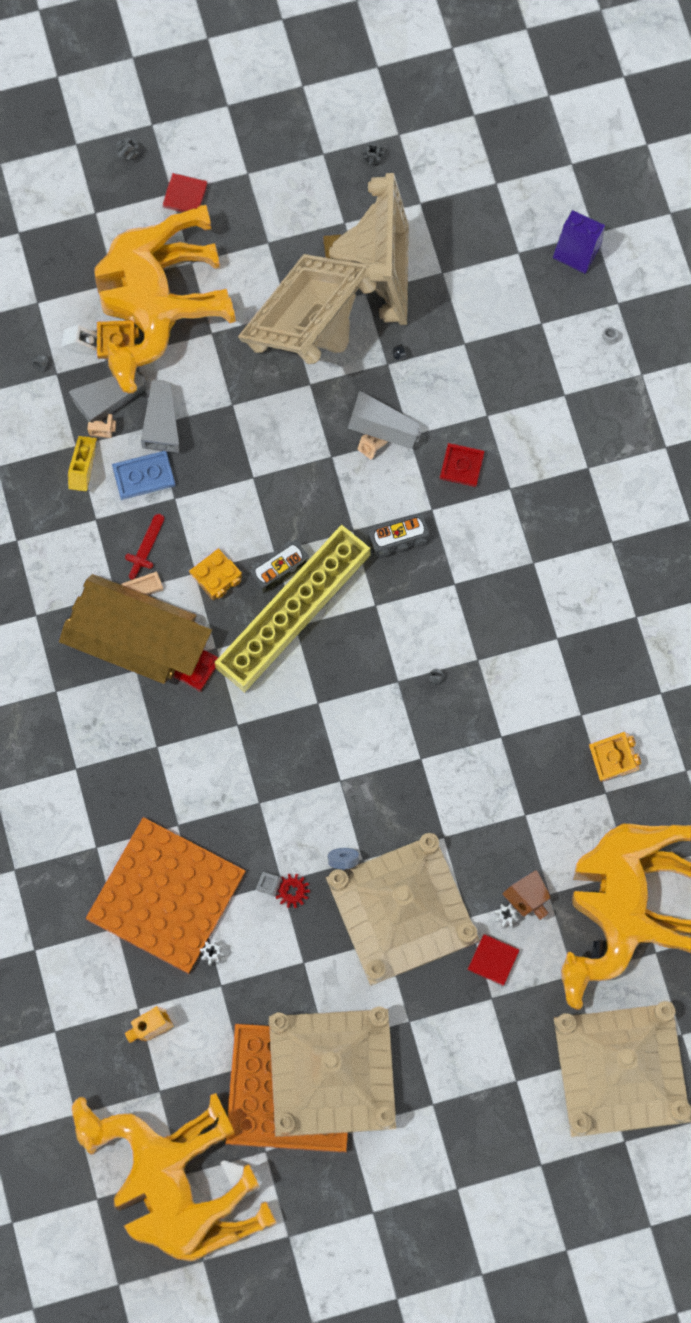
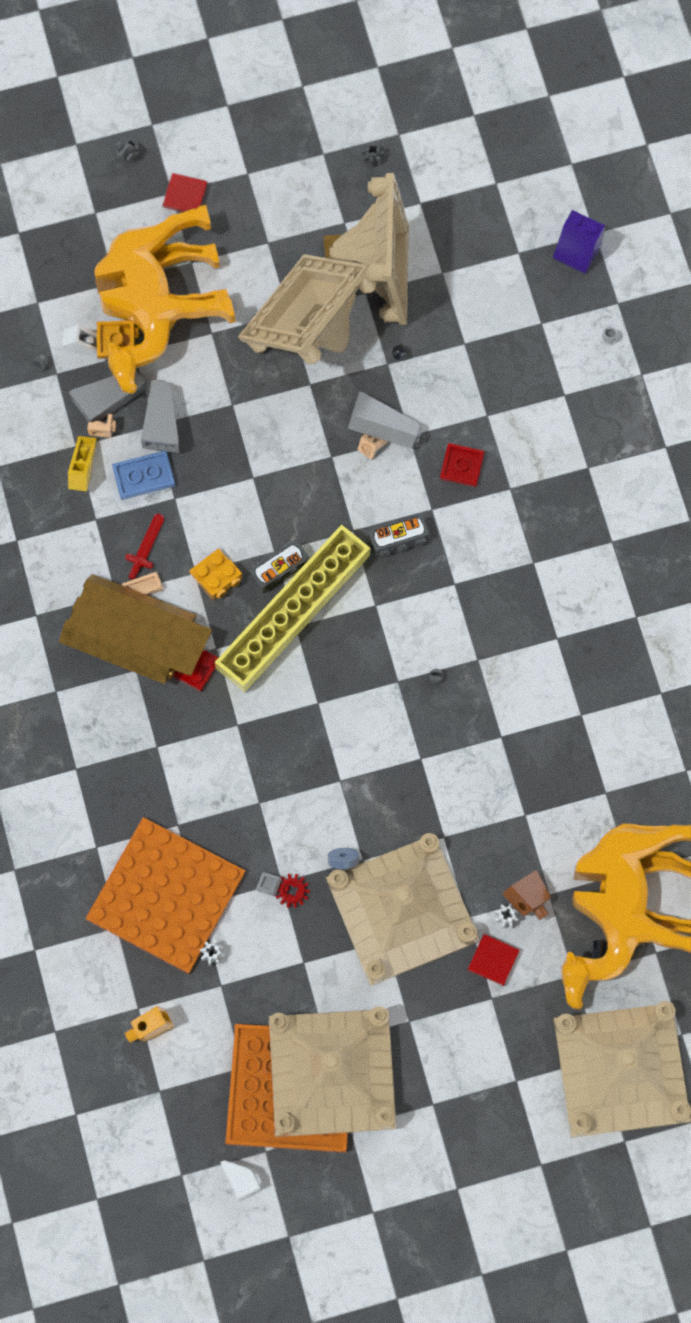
light orange animal [72,1093,276,1261] -> none
light orange plate [589,732,642,782] -> none

